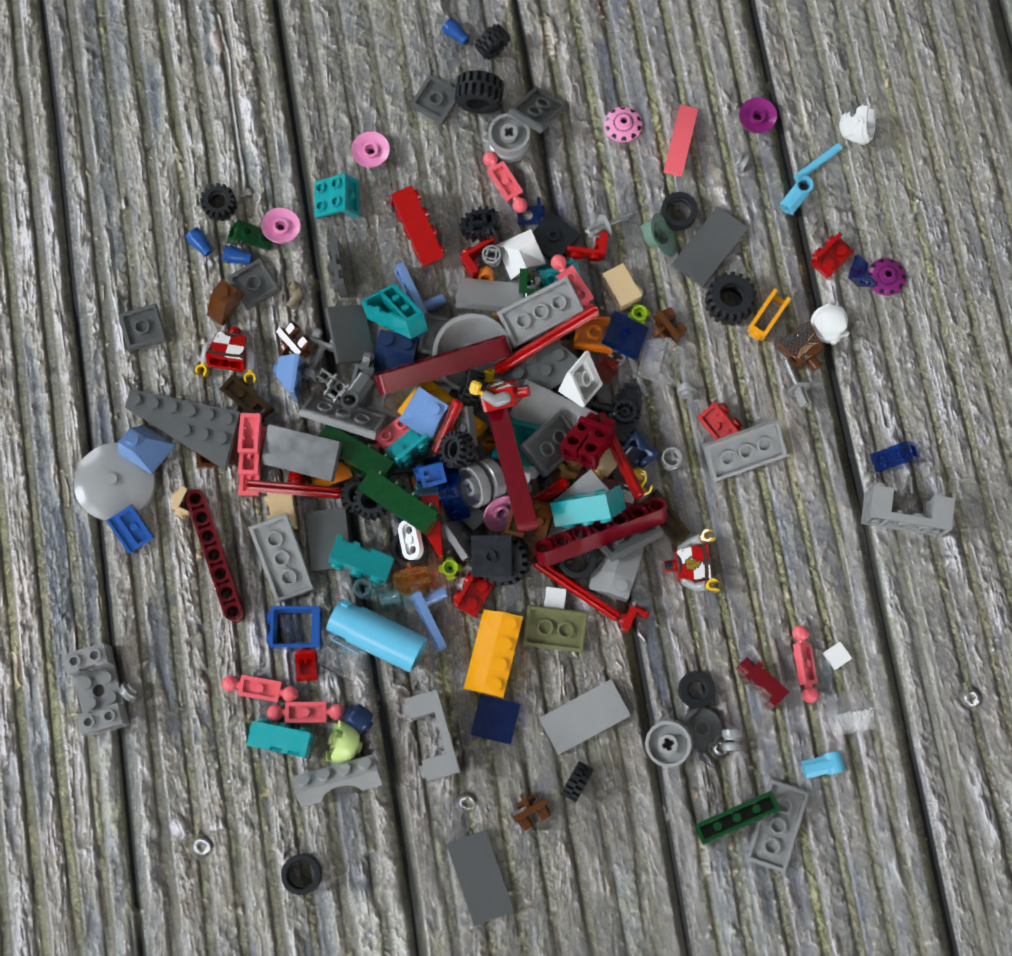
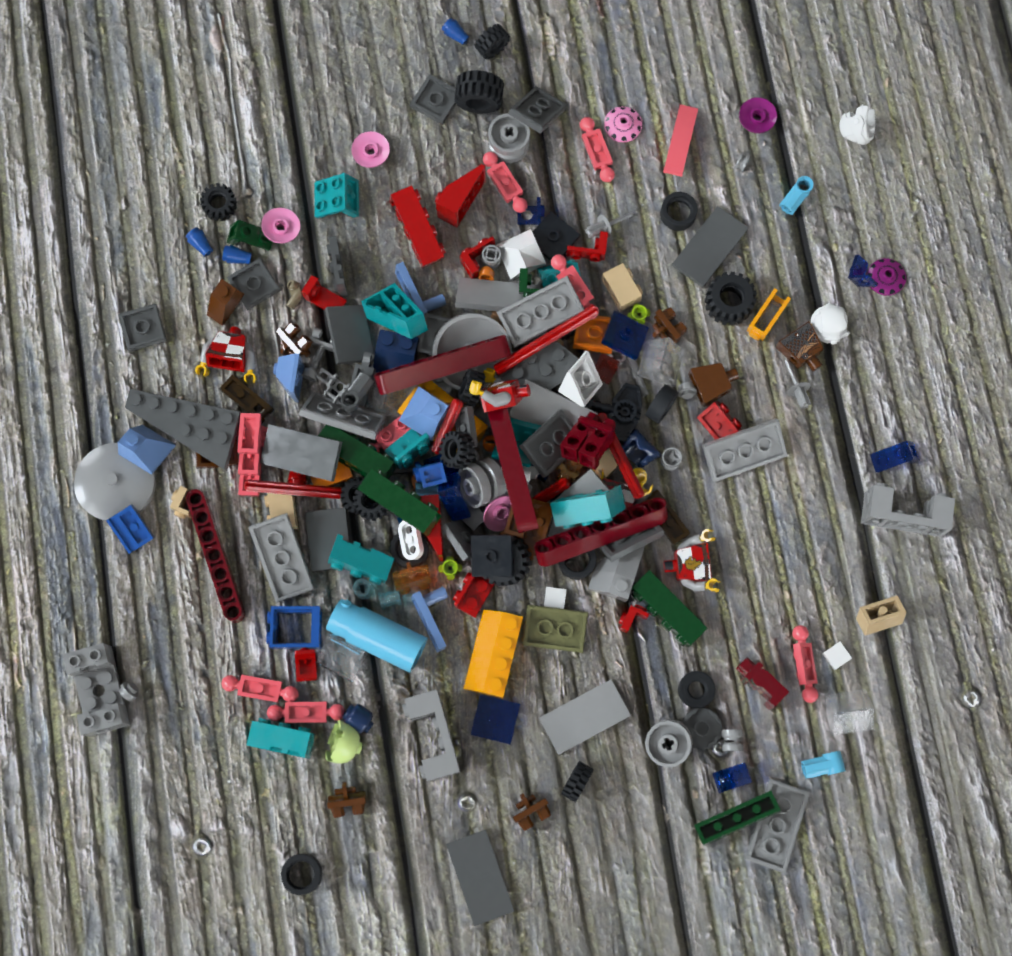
light grey arch [293,754,382,808] -> none
black gear [459,206,502,242] -> none
red axle [533,559,621,621] -> none
sand green piece [641,213,677,257] -> none
medium azure bar [794,143,842,181] -> none
red bracket [810,232,854,279] -> none
none -> red bracket [301,275,347,310]
none -> reddish brown hips [327,781,366,818]
none -> red slope [435,164,486,228]
none -> coral plate [580,117,615,182]
none -> dark green brick [631,570,708,647]
none -> black tyre [645,384,679,424]
none -> reddish brown torso [688,363,739,408]
none -> clear blue bracket [712,762,752,794]
none -> tan brick [856,595,907,636]

